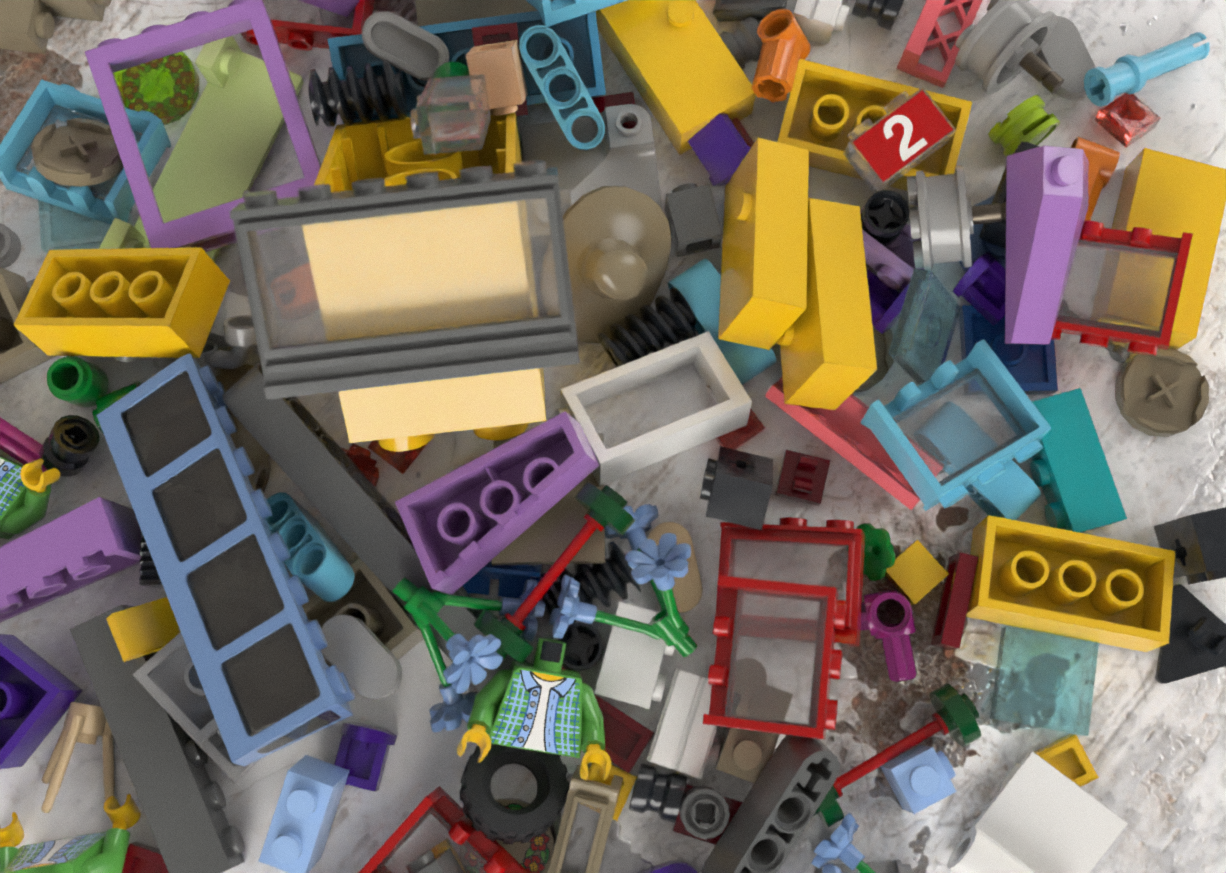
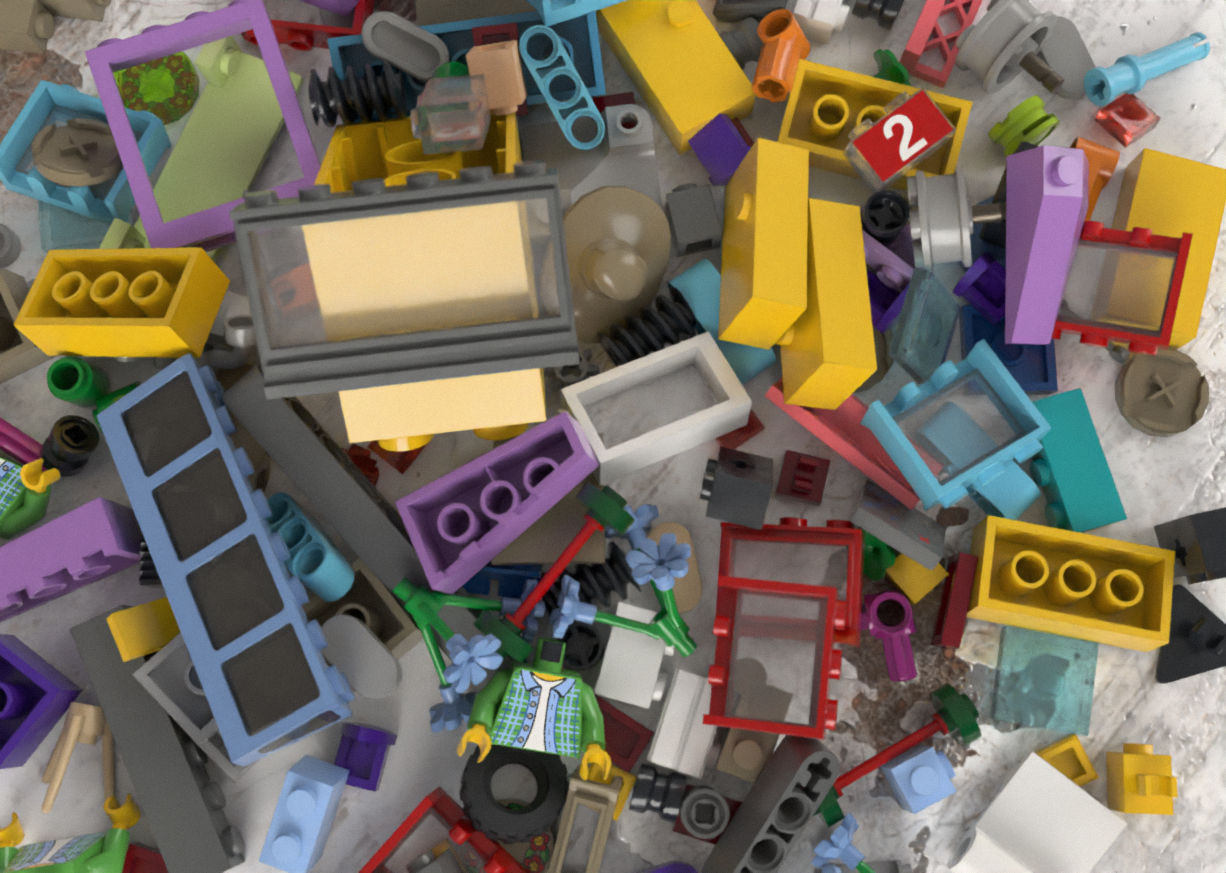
none -> dark grey gear [544,348,600,394]
none -> dark grey tile [850,480,946,570]
none -> green plant [873,49,912,87]
none -> yellow brick [1106,743,1178,815]

